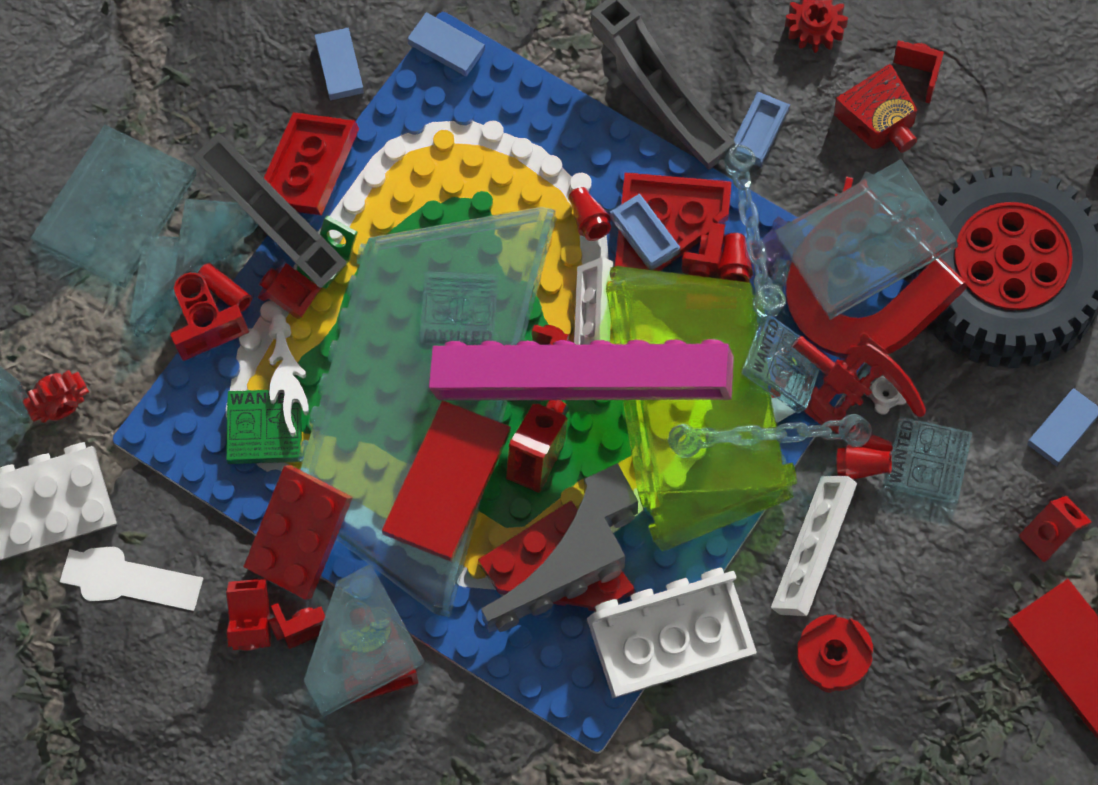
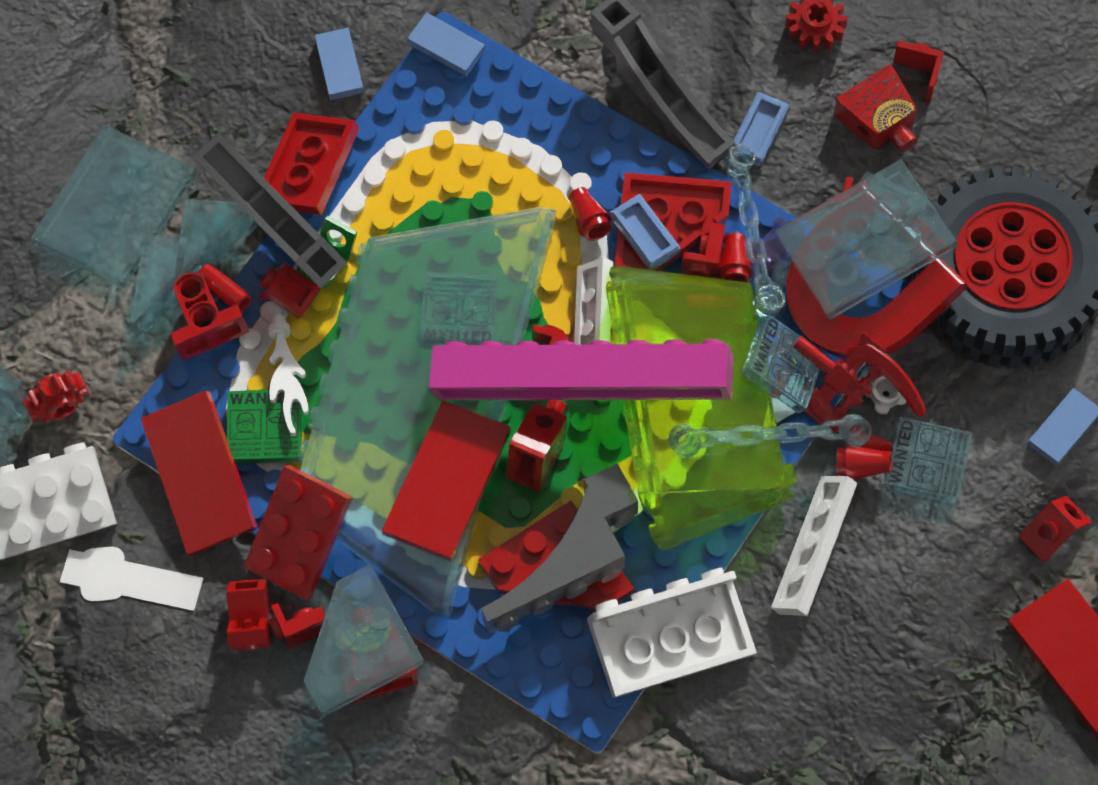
red plate [797,615,873,693] -> none
none -> red tile [140,390,258,556]

